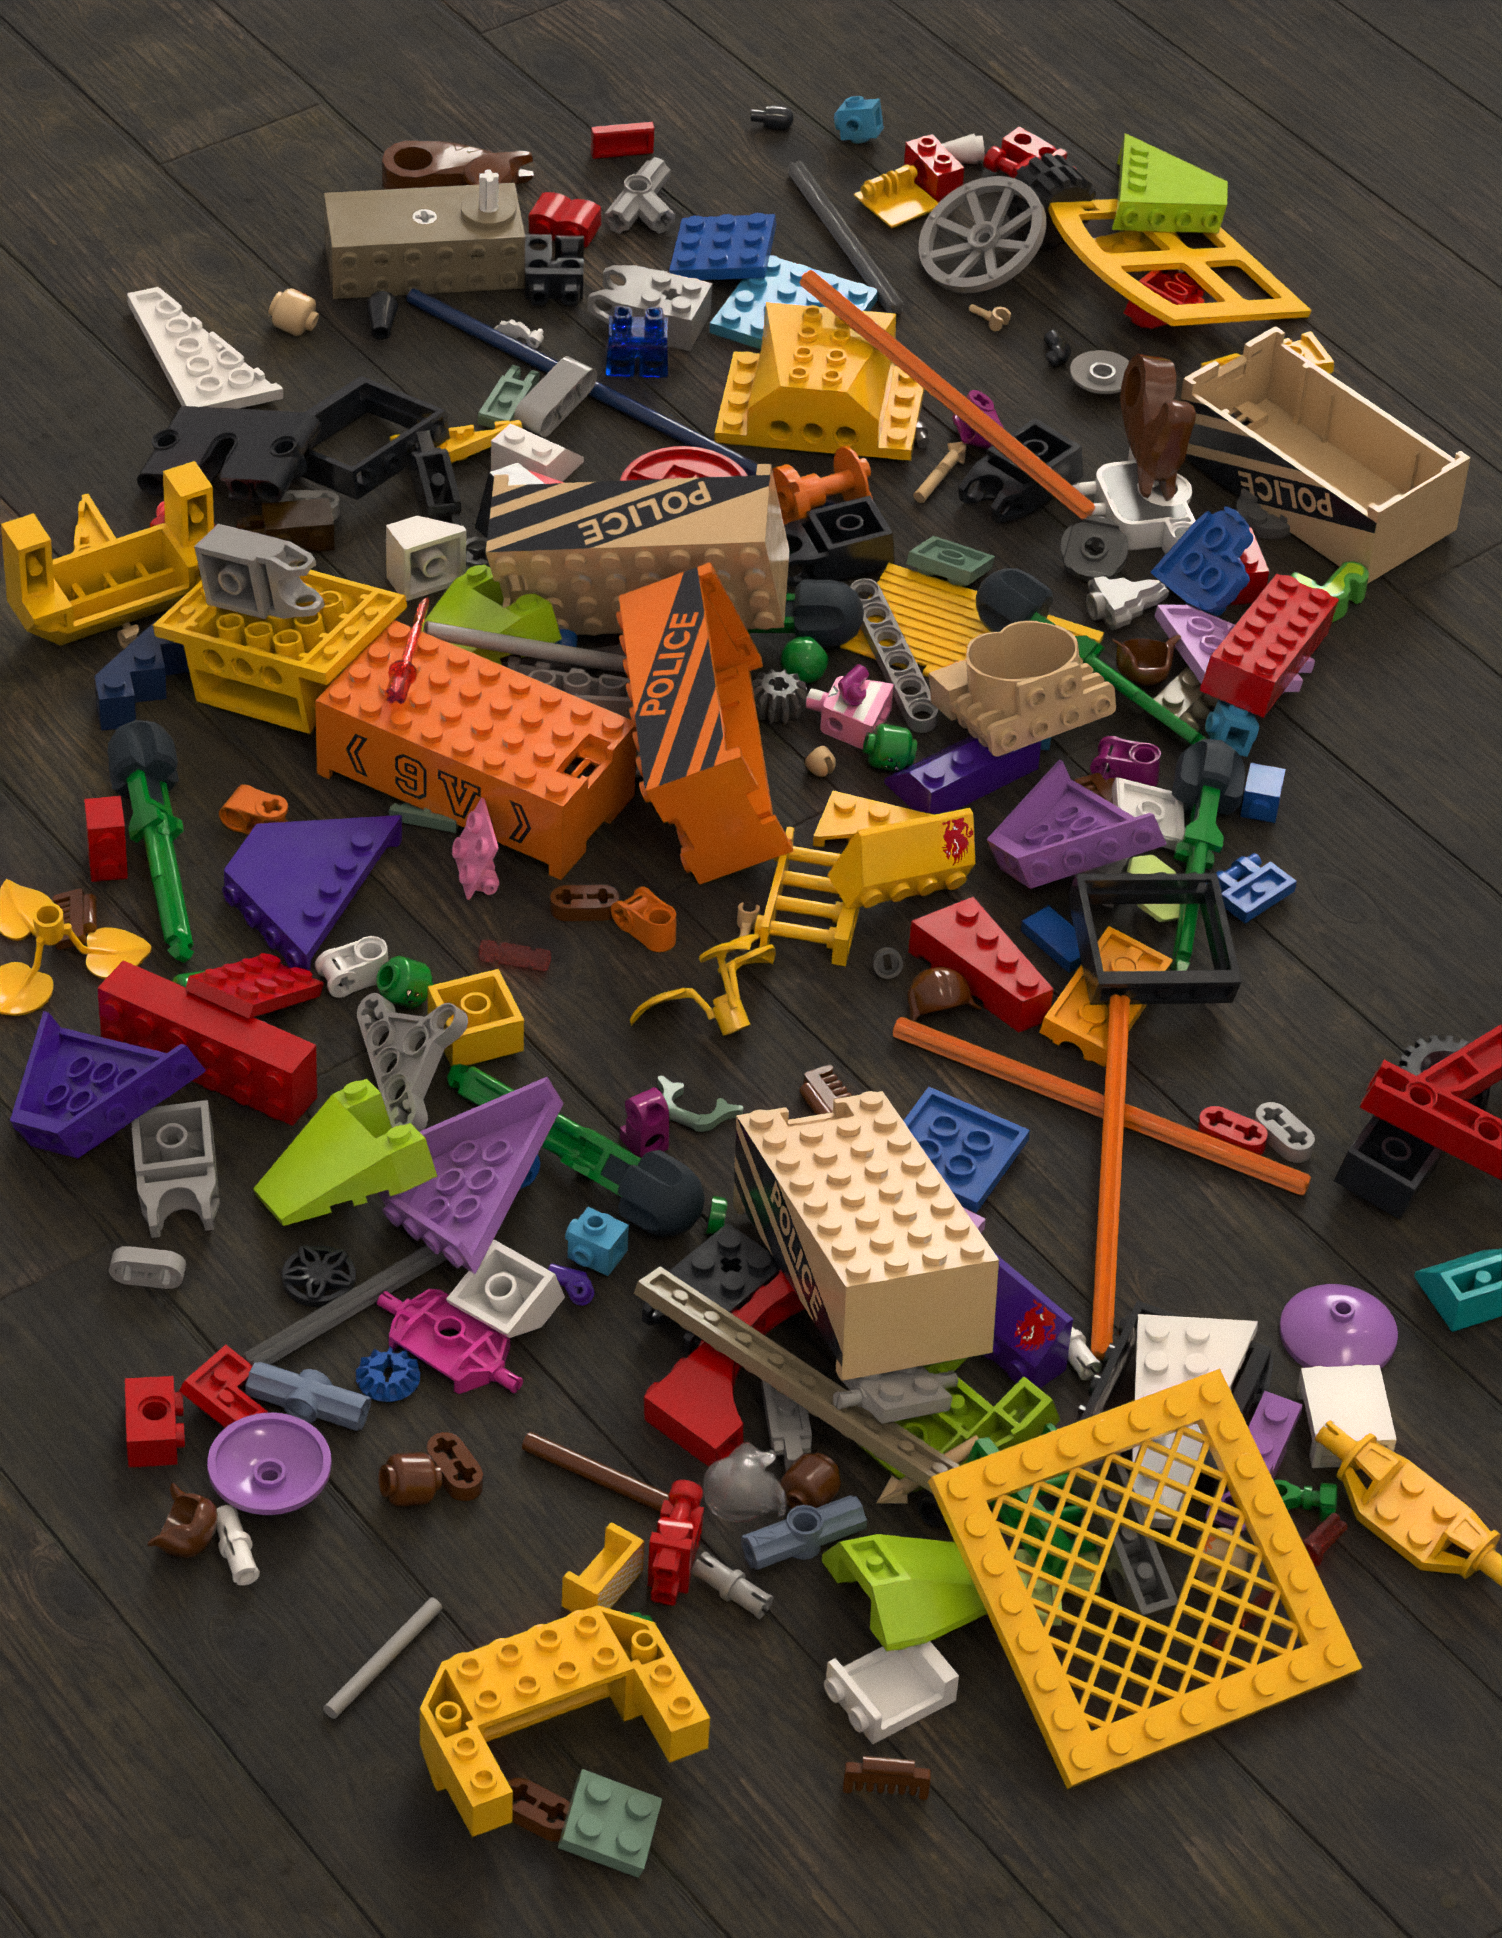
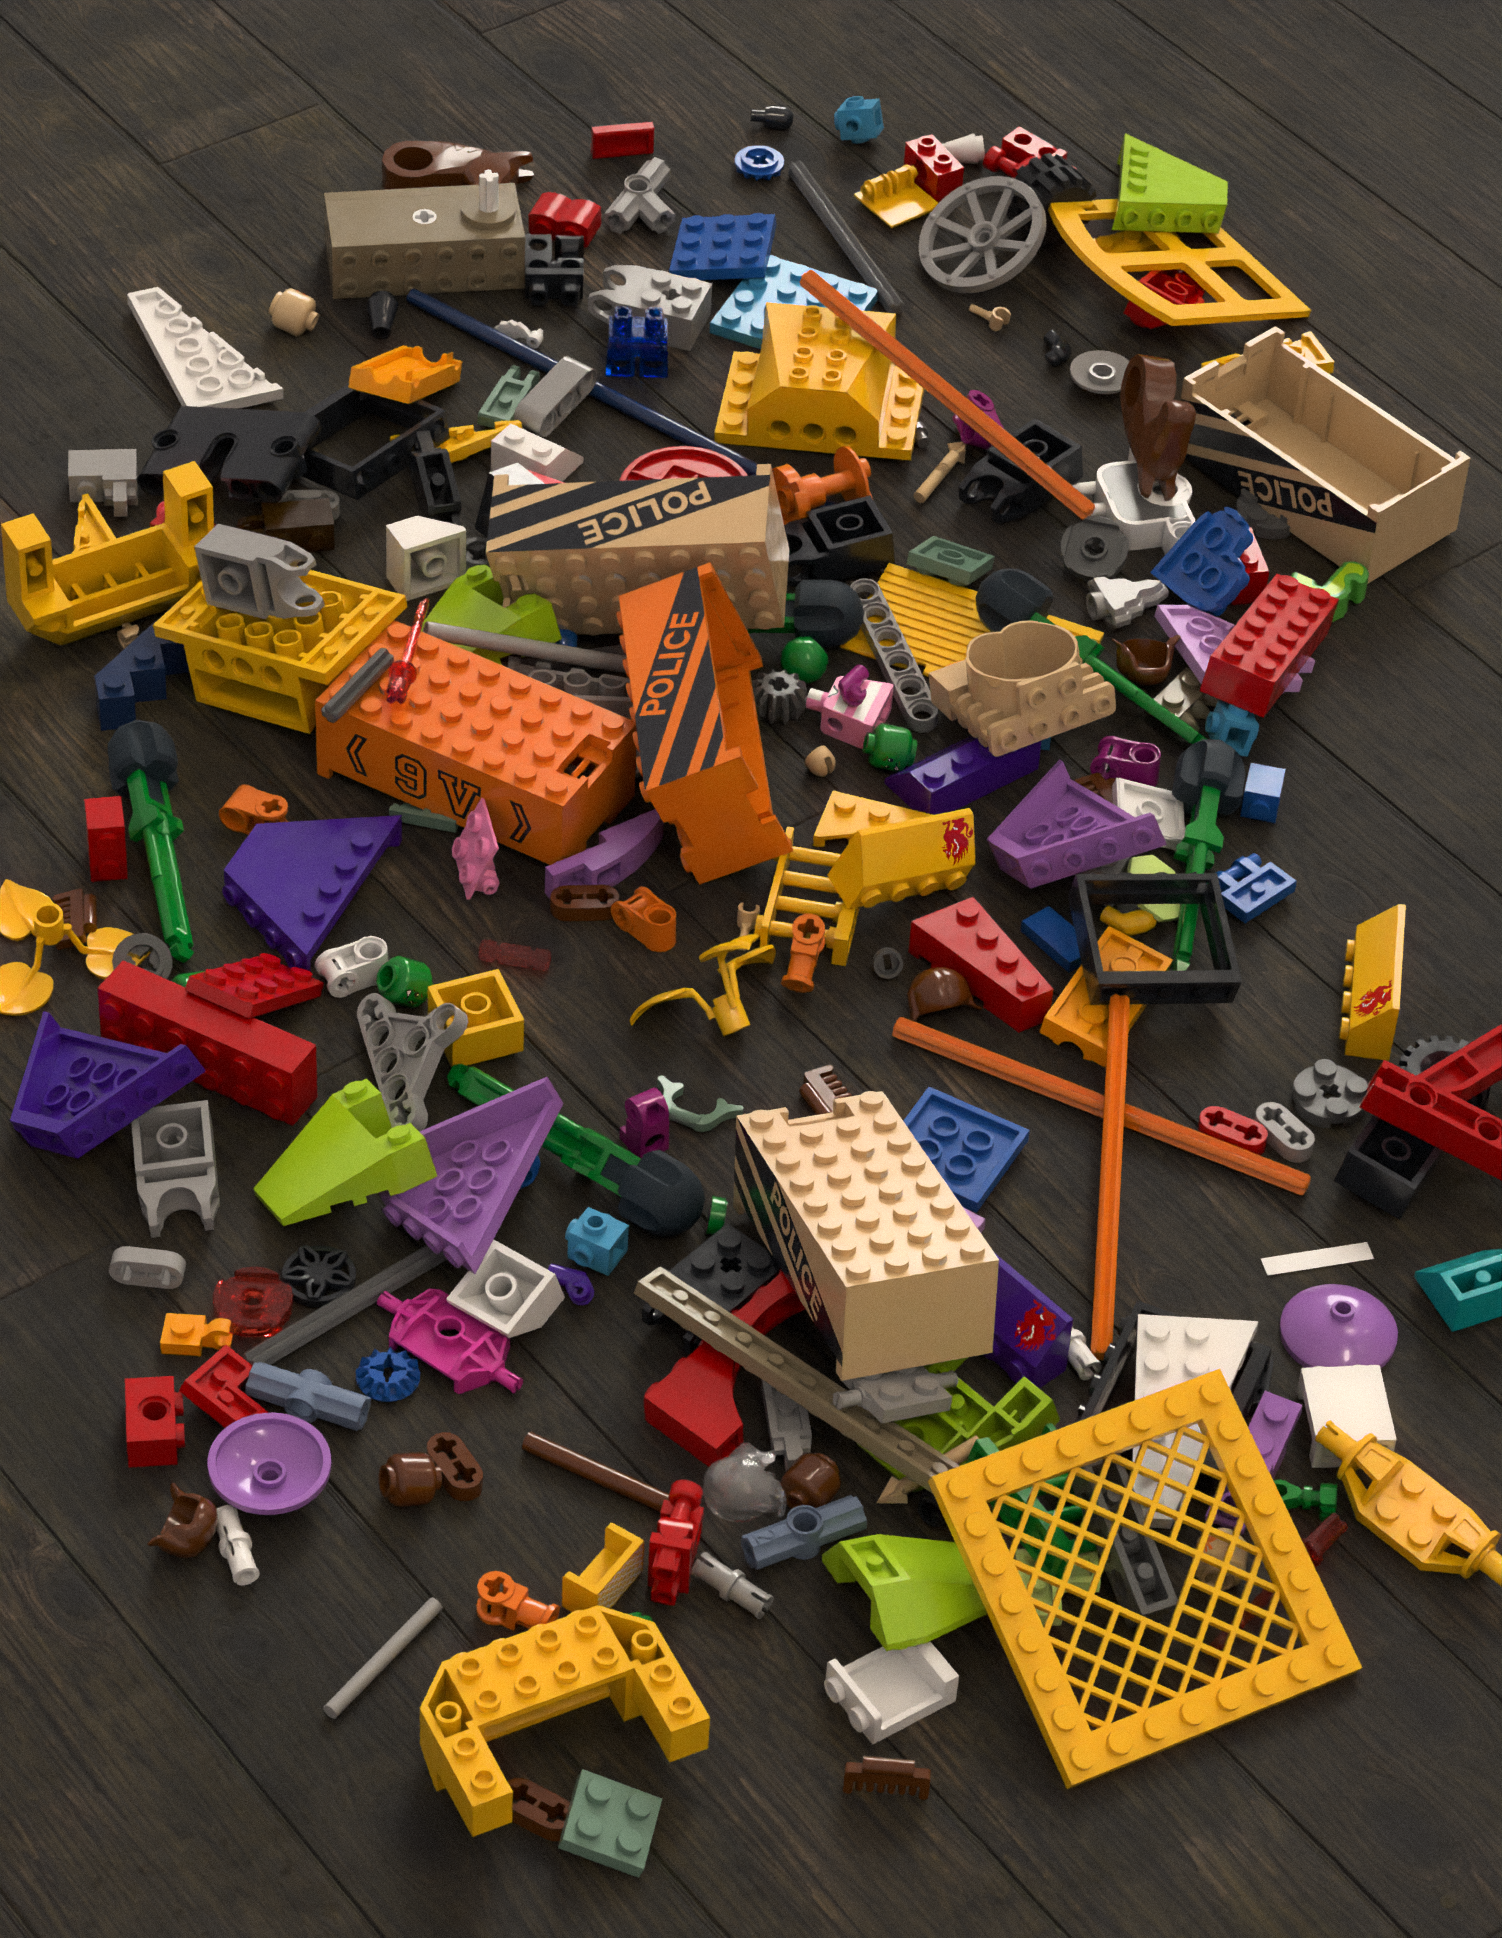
none -> light grey hinge [68,449,138,517]
none -> dark grey gear [112,933,172,979]
none -> light orange plate [160,1313,233,1356]
none -> clear red plate [213,1267,293,1338]
none -> dark grey axle [321,648,394,723]
none -> light orange gear [348,345,463,404]
none -> orange connector [476,1571,560,1631]
none -> medium lavender slope [545,809,664,899]
none -> blue gear [735,145,784,181]
none -> orange connector [781,913,825,993]
none -> yellow arm [1100,905,1157,937]
none -> white sticker [1261,1242,1374,1275]
none -> plate [1292,1059,1368,1128]
none -> yellow slope [1339,904,1406,1061]

